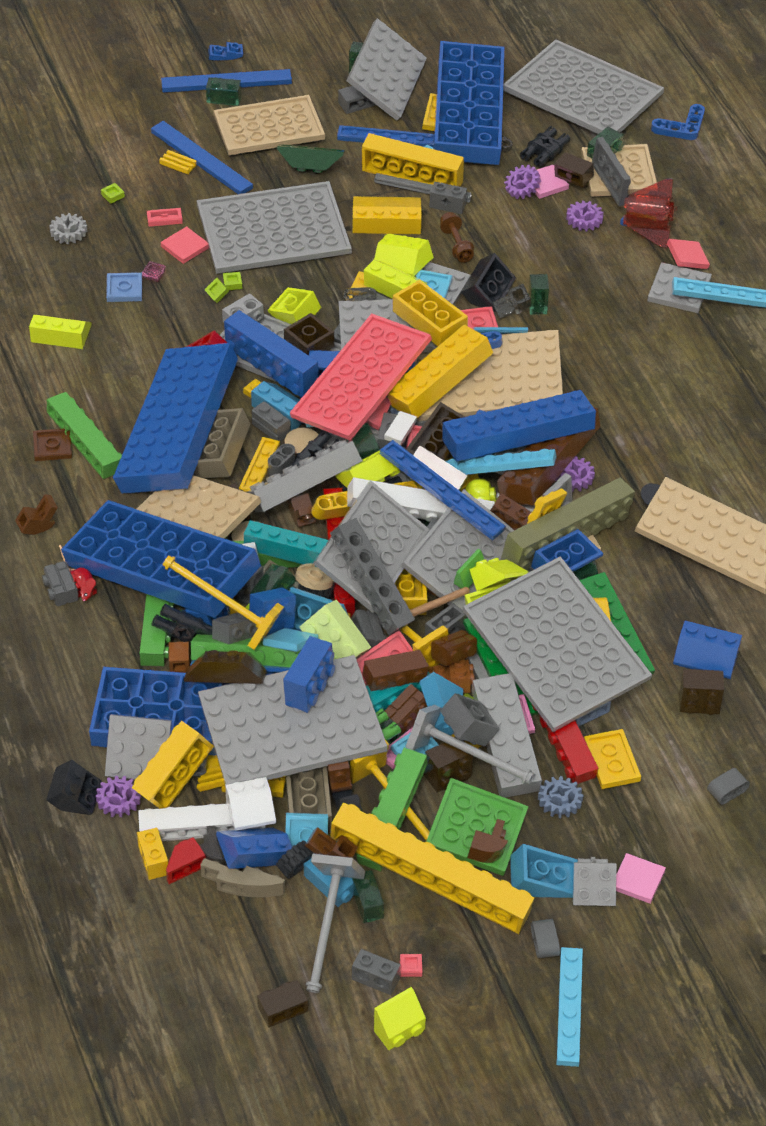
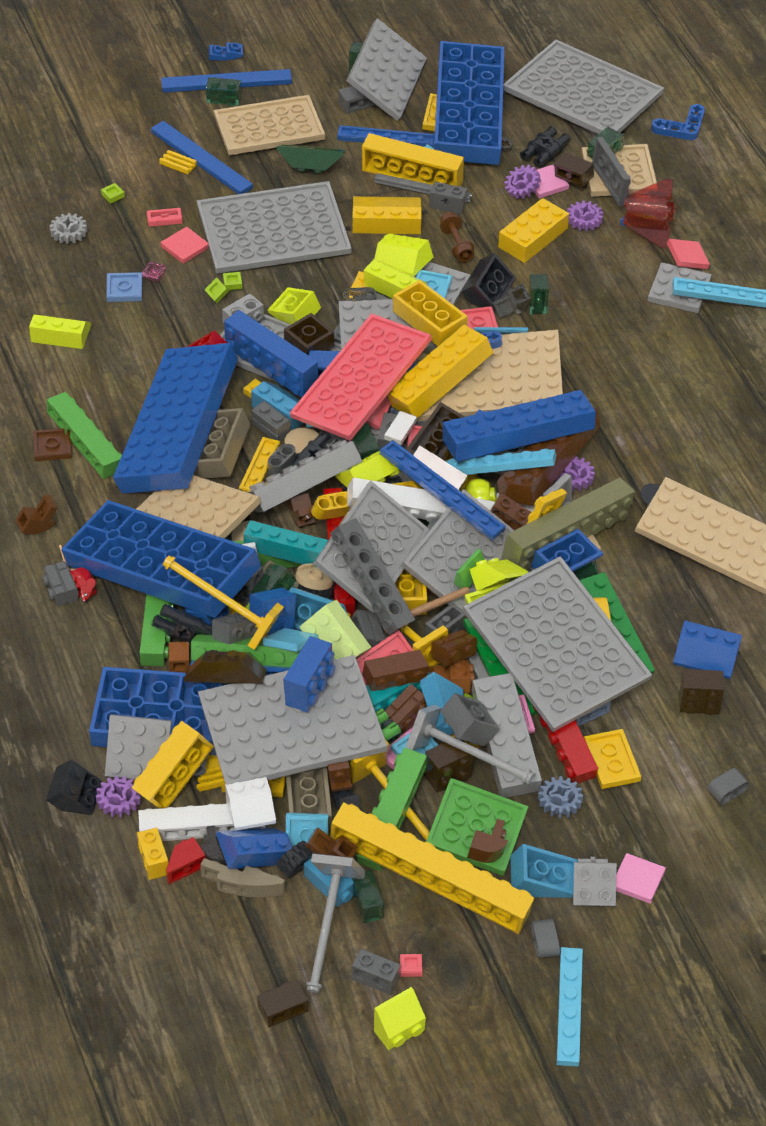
none -> yellow brick [498,198,569,263]

